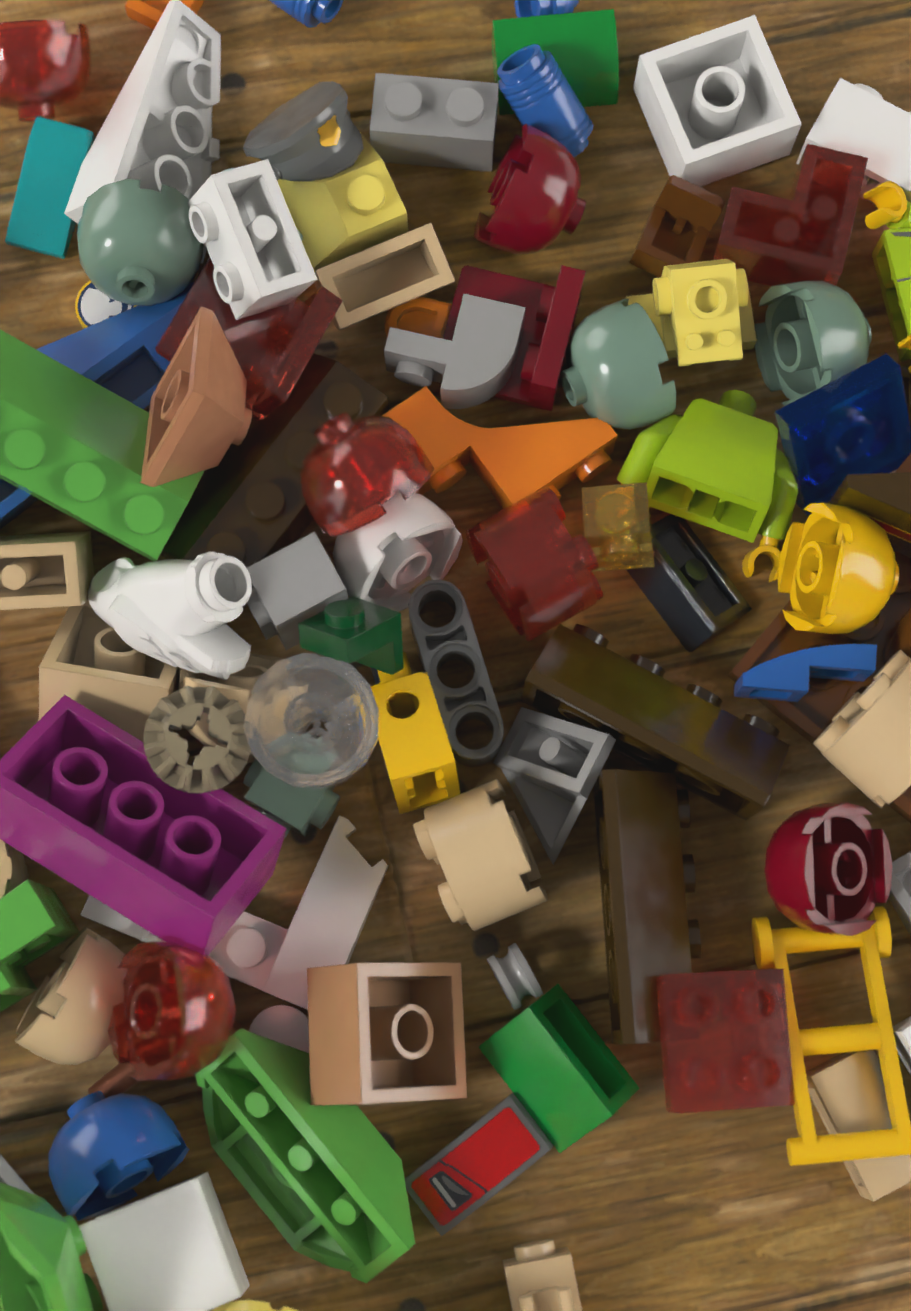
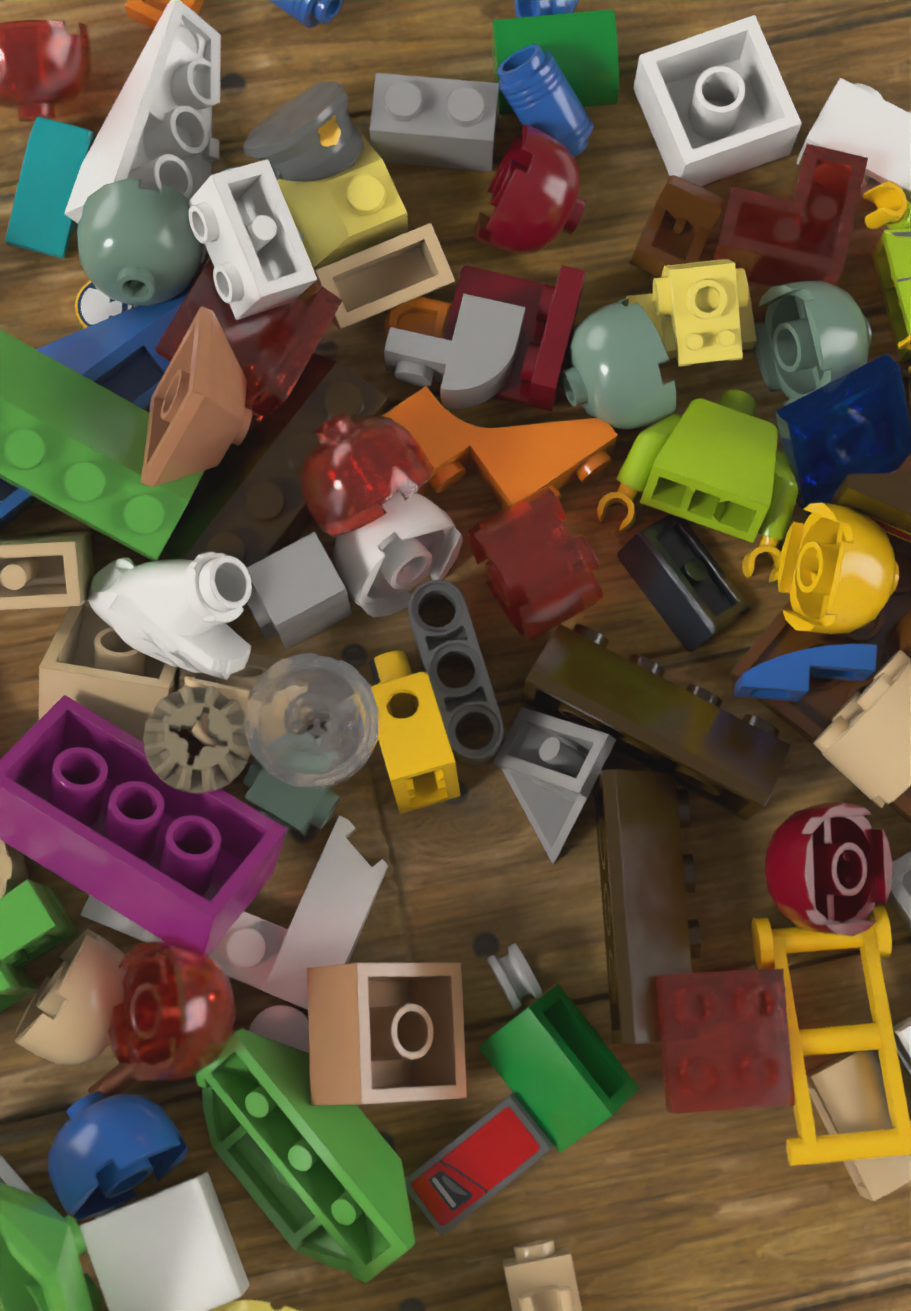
dark green bracket [298,596,404,675] -> none
tan brick [413,779,548,931] -> none
clear yellow brick [581,482,655,572] -> none

